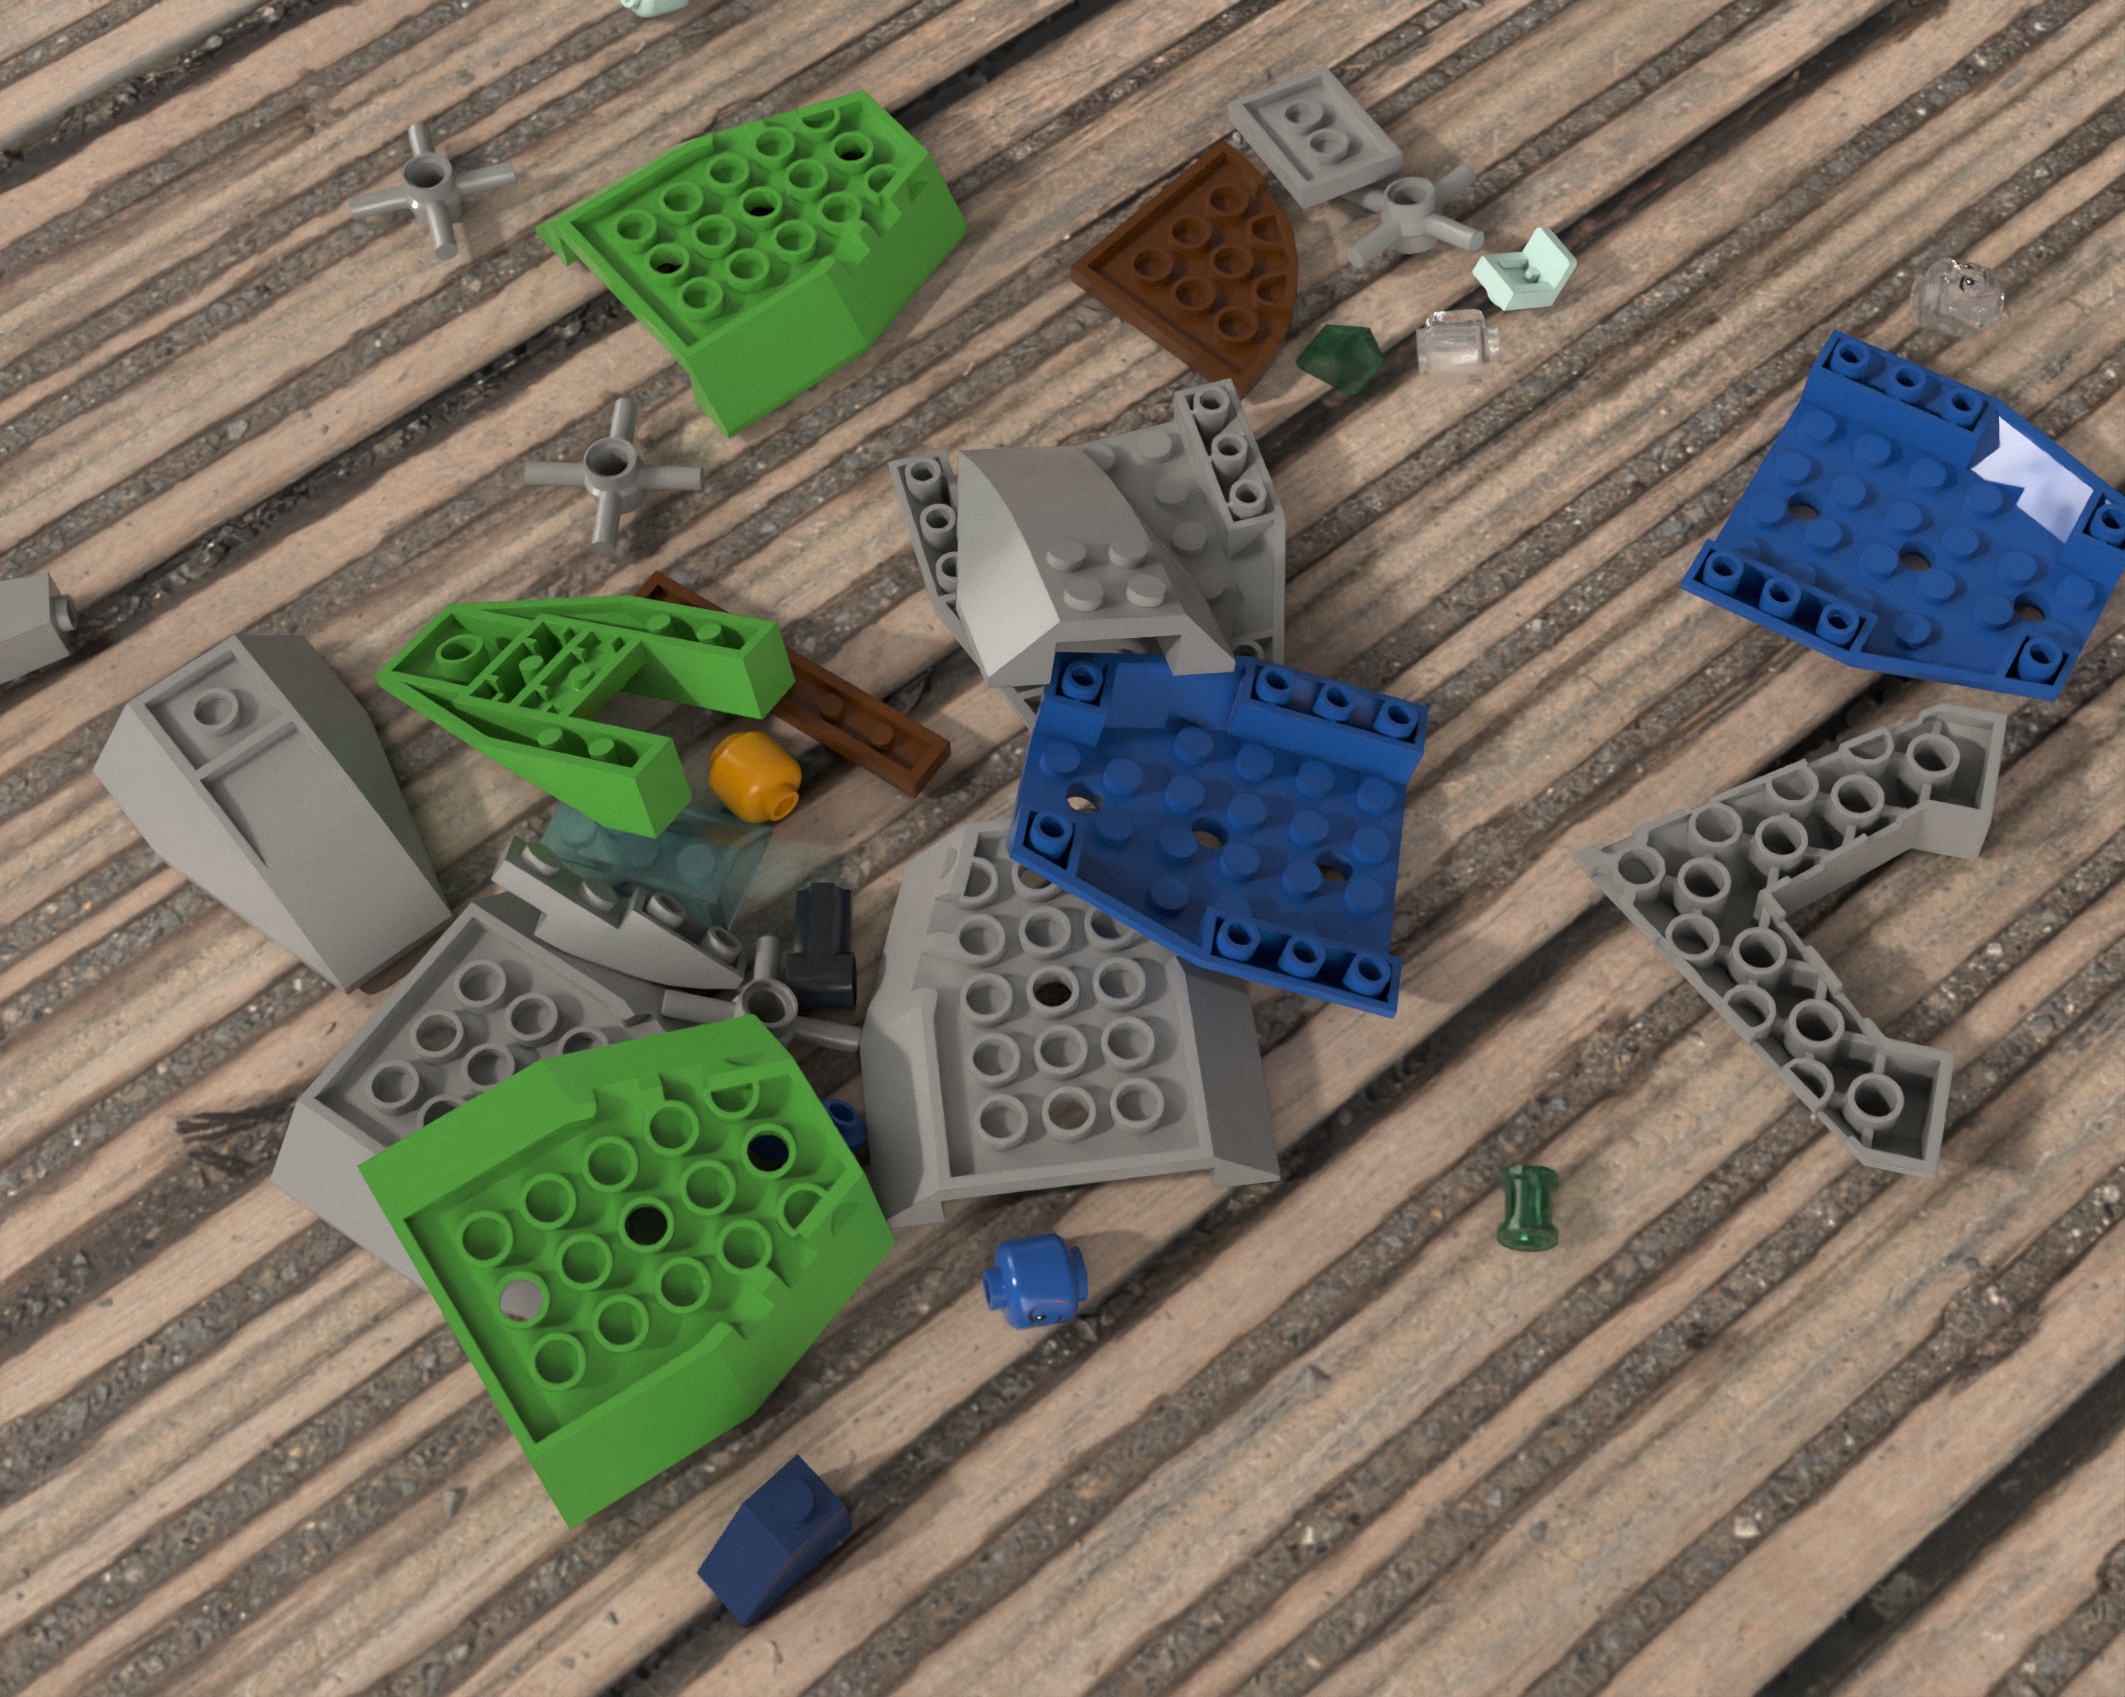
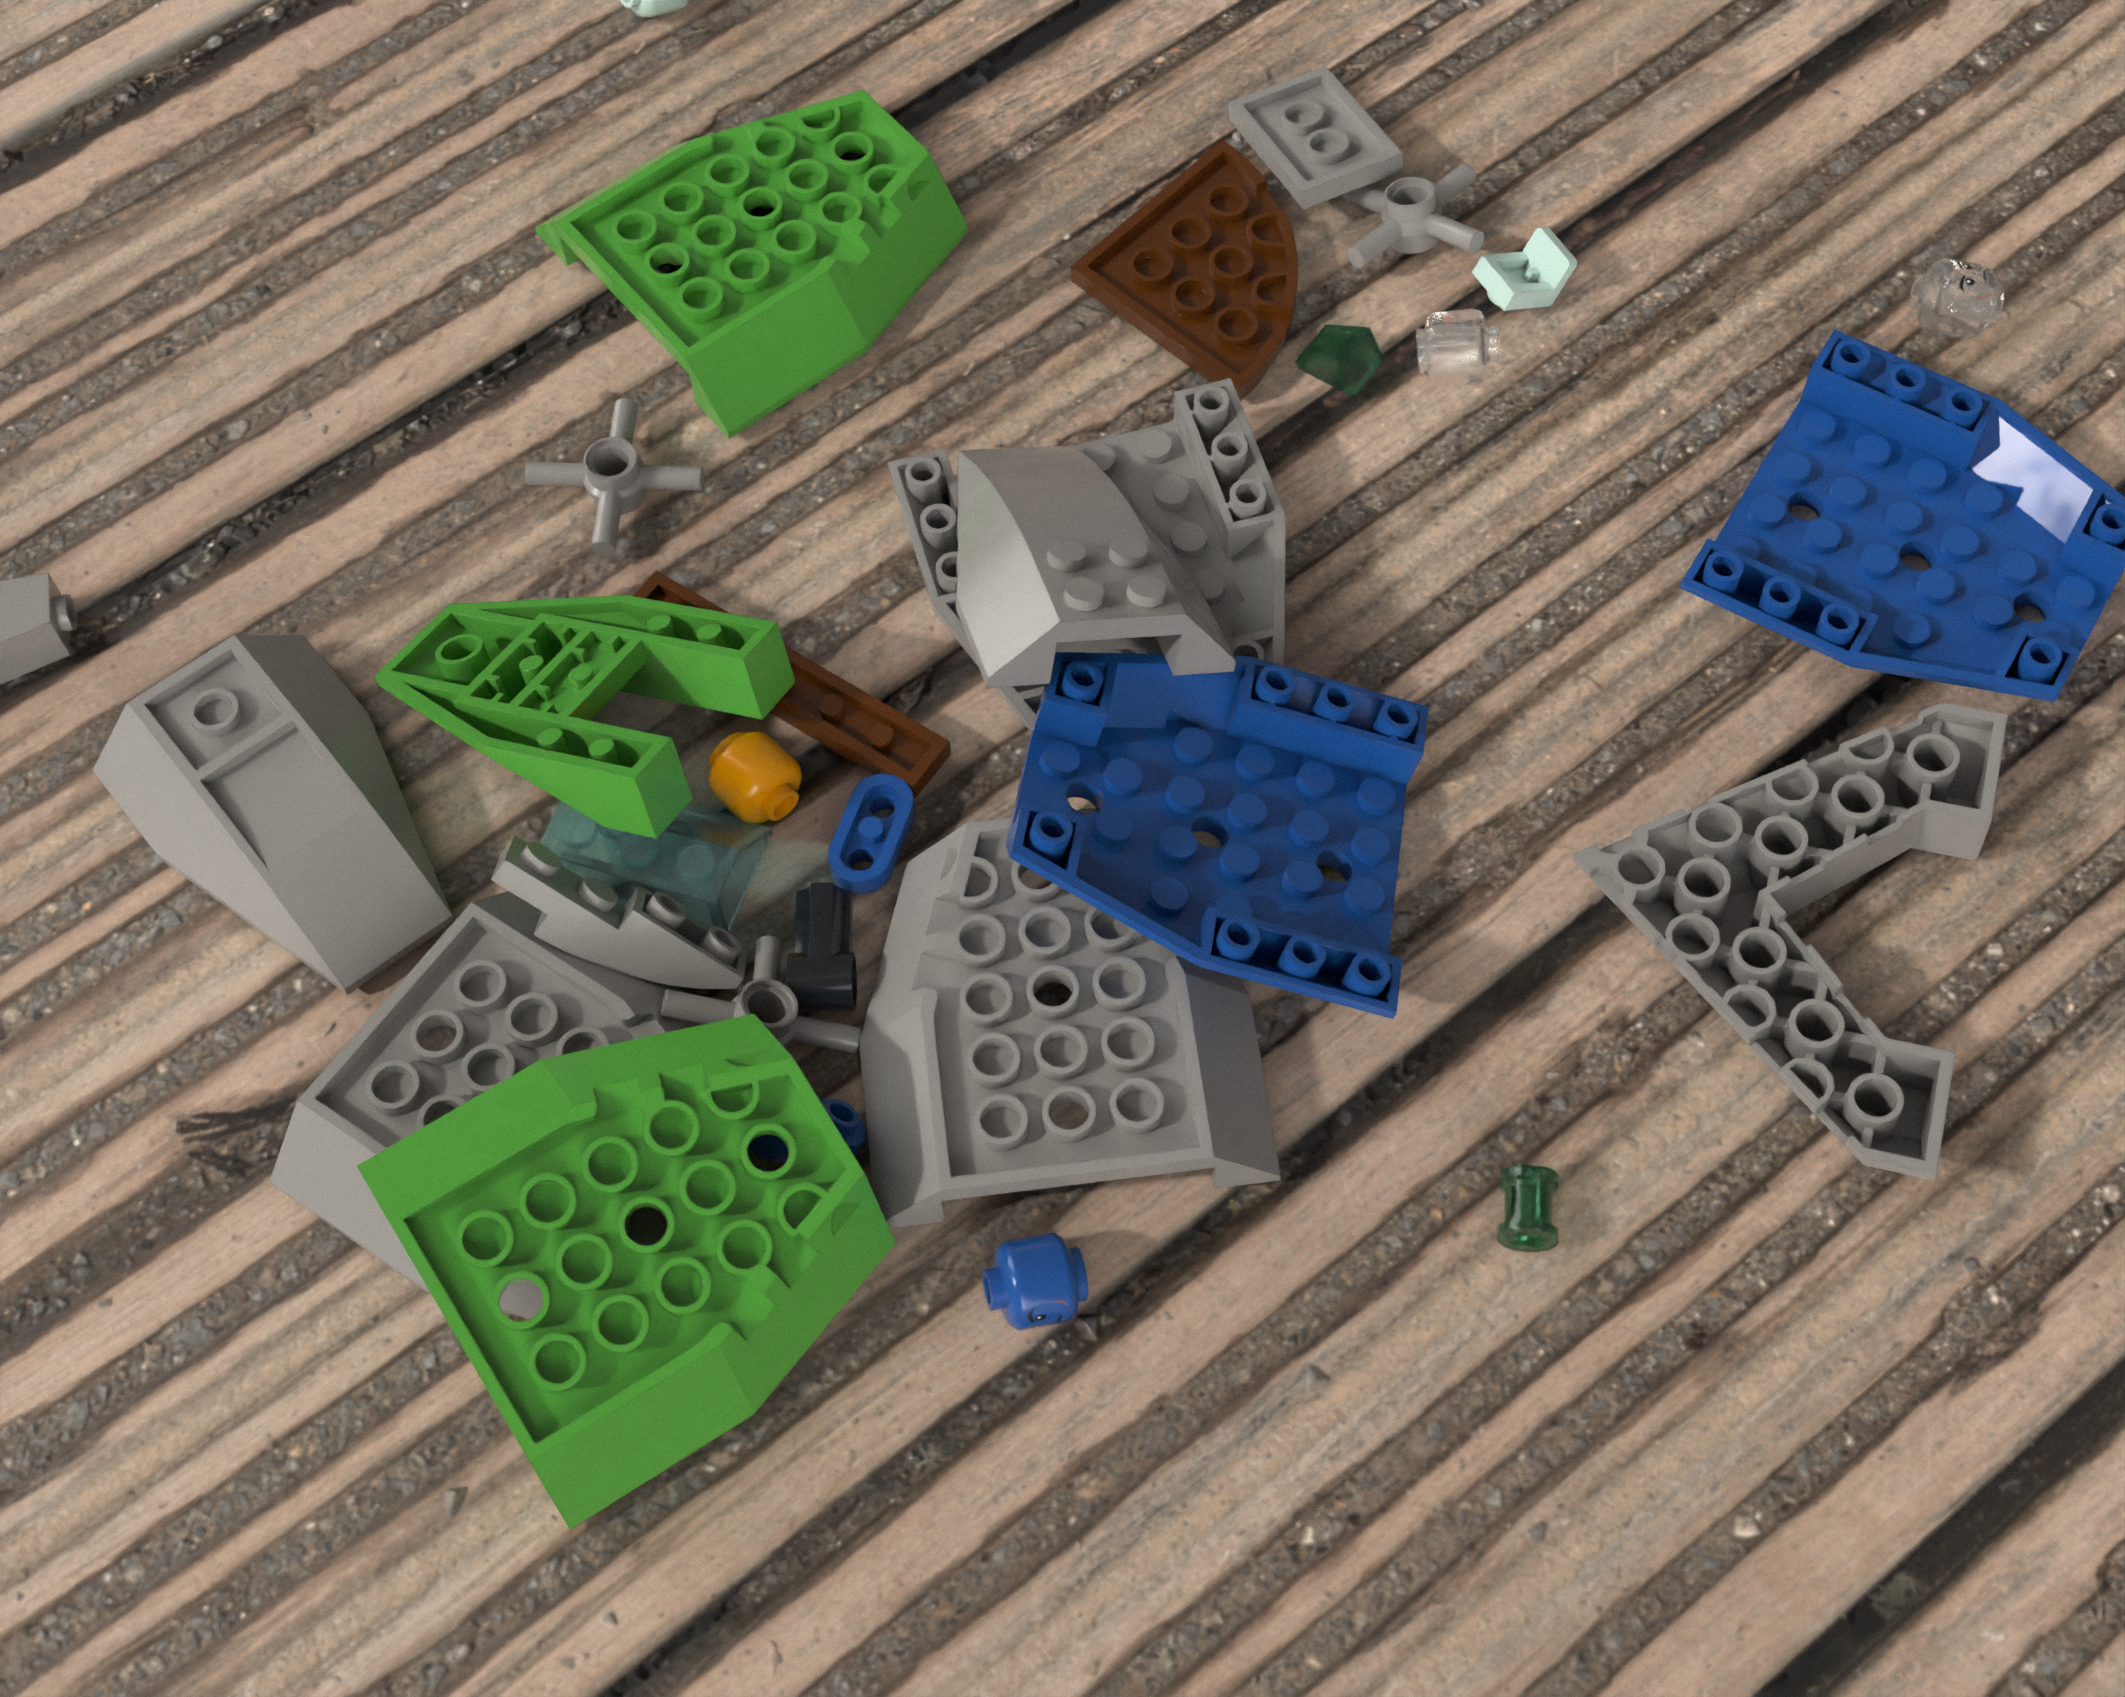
light grey bar [348,123,517,260] -> none
dark blue slope [697,1454,853,1628] -> none
none -> blue plate [828,774,915,894]

